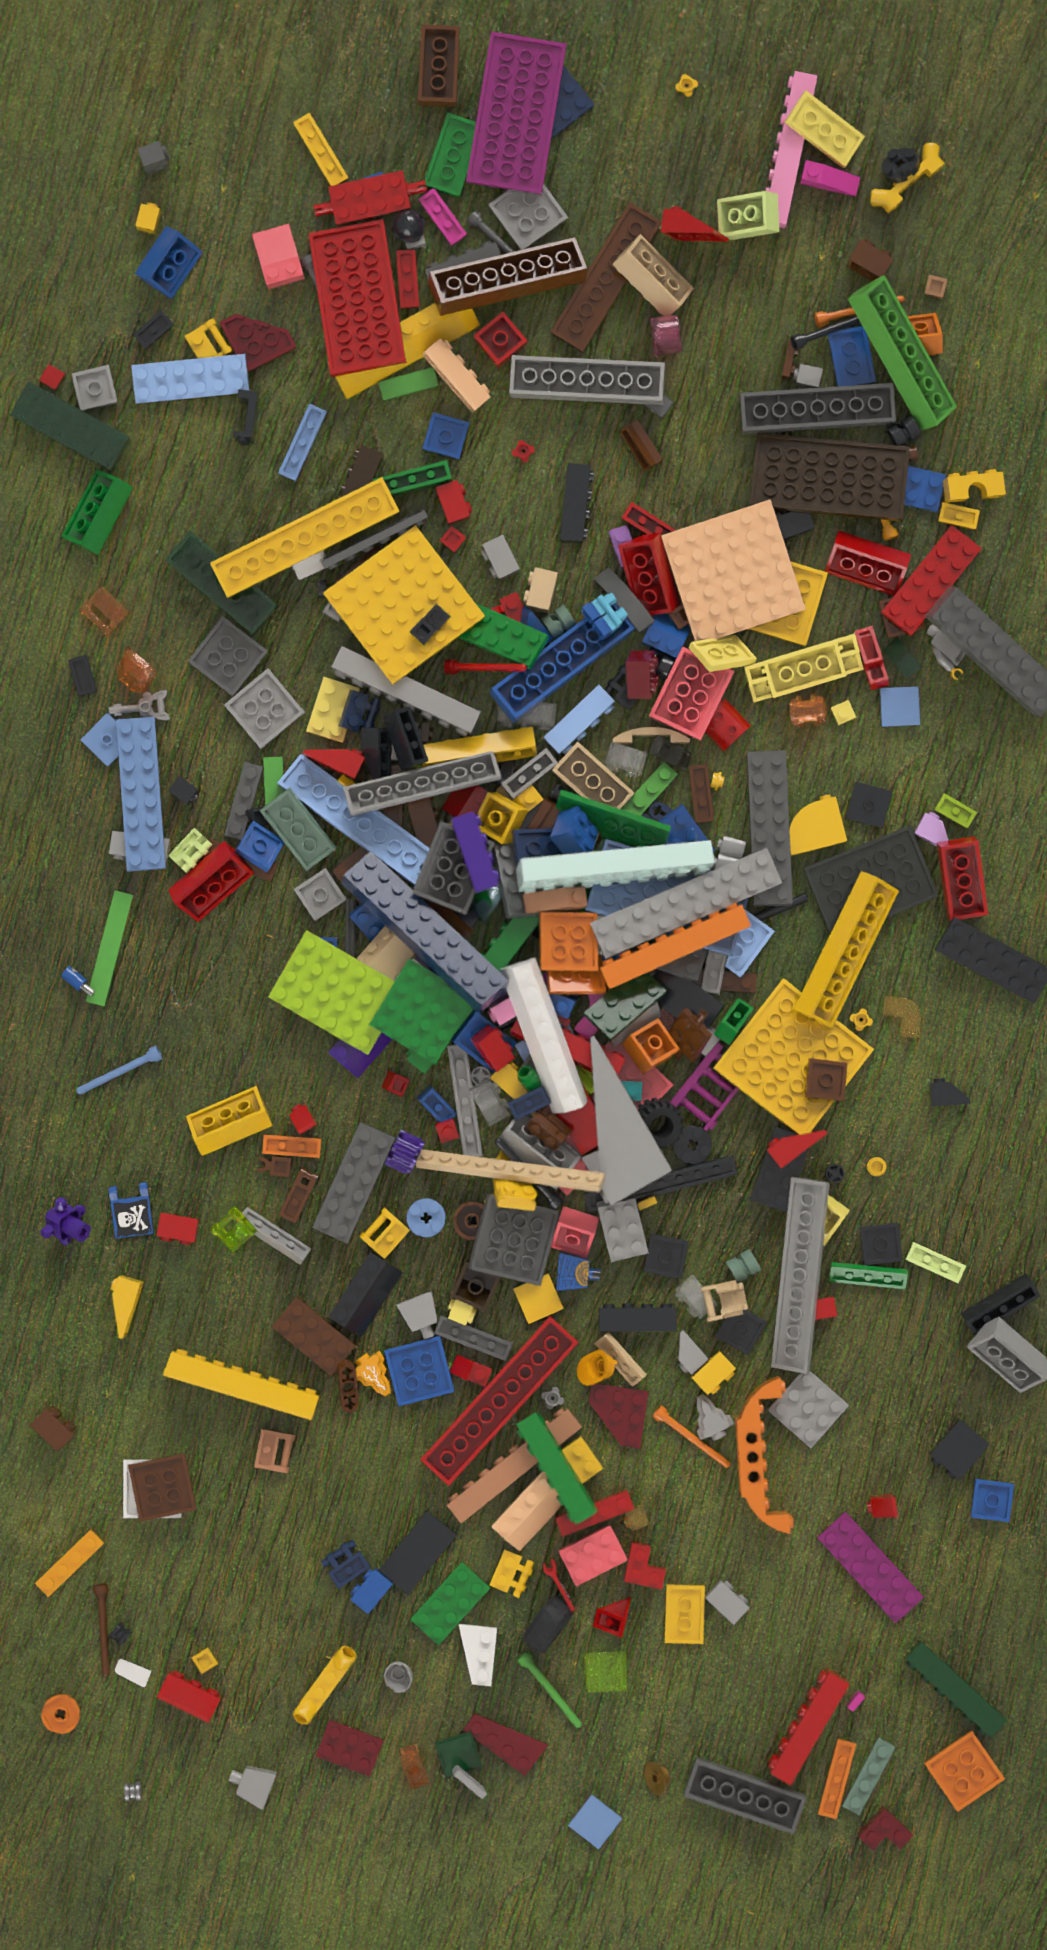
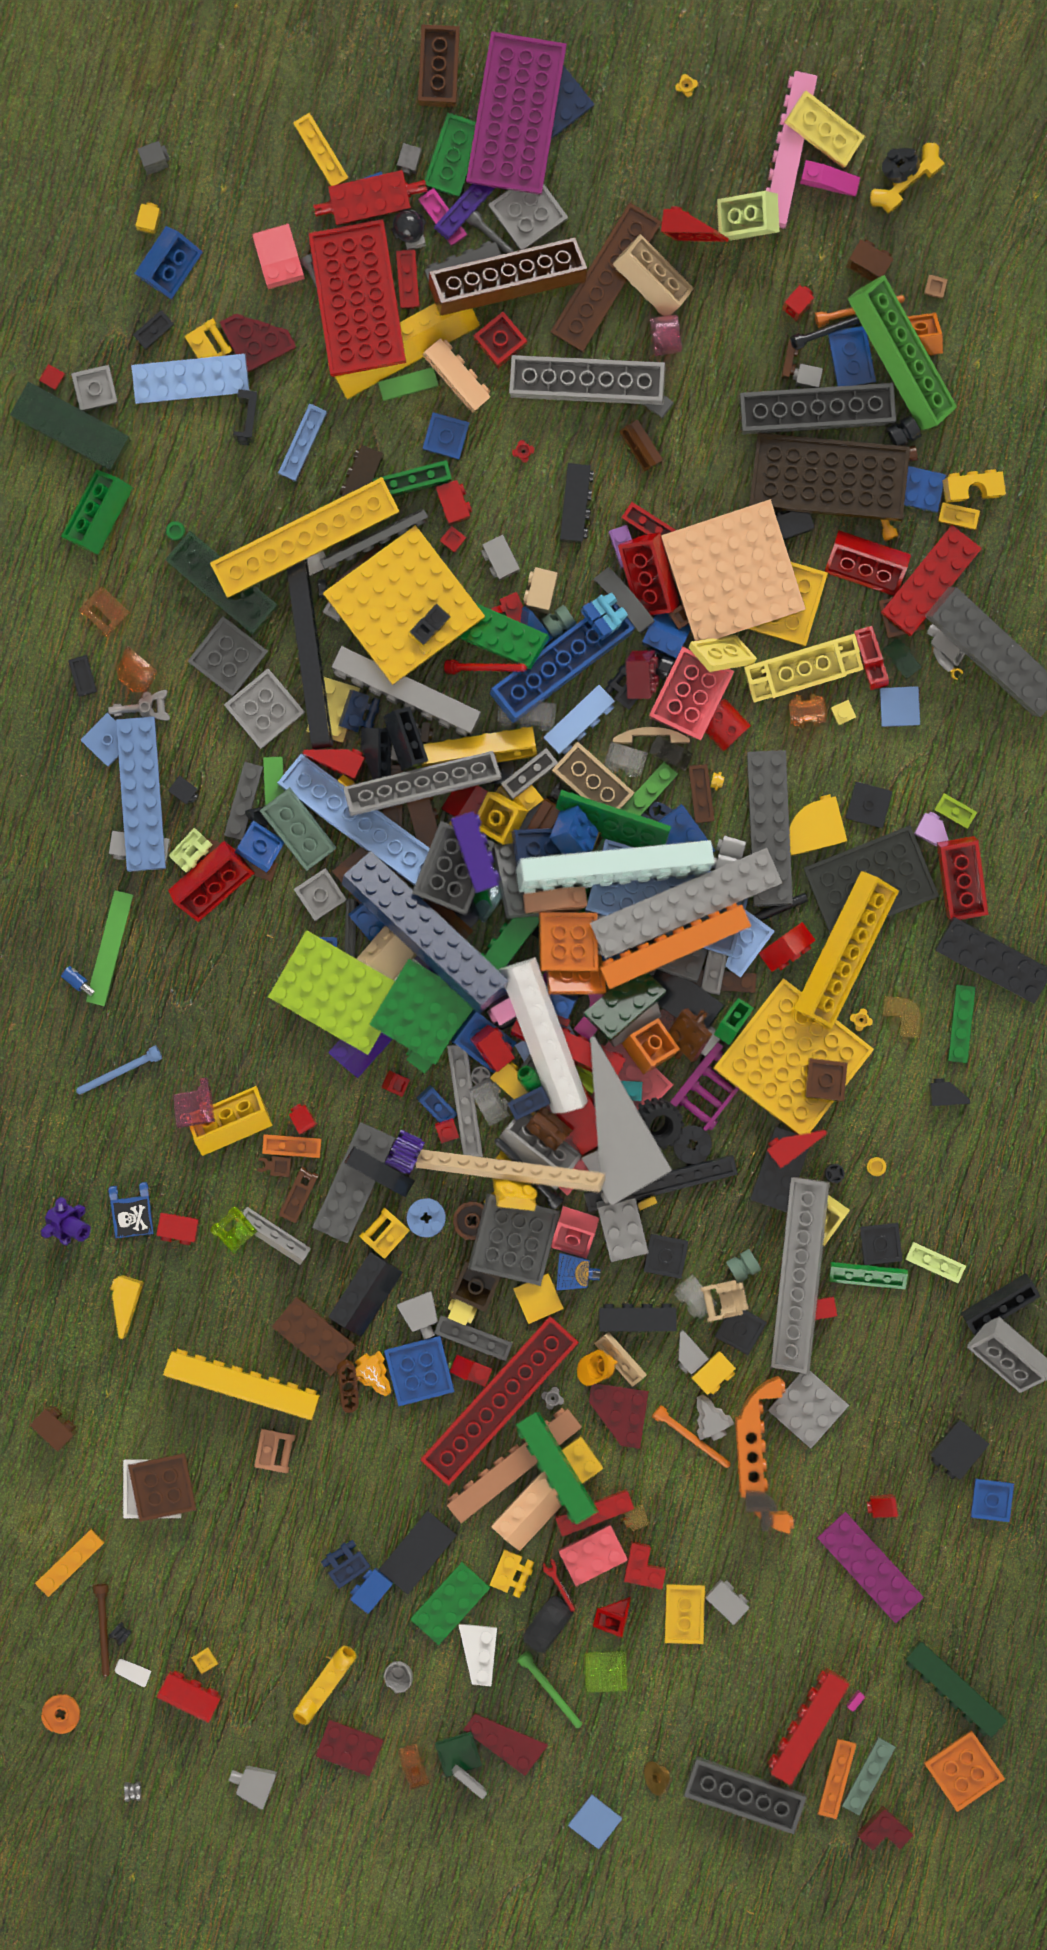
none -> green tile [166,521,186,541]
none -> clear pink bracket [173,1077,215,1128]
none -> black beam [287,559,333,750]
none -> black slope [344,1146,415,1197]
none -> flat silver brick [397,143,422,176]
none -> dark purple tile [434,184,495,240]
none -> clear smoke brick [745,1490,777,1532]
none -> red brick [758,922,816,972]
none -> red brick [782,285,814,322]
none -> green plate [948,985,976,1063]

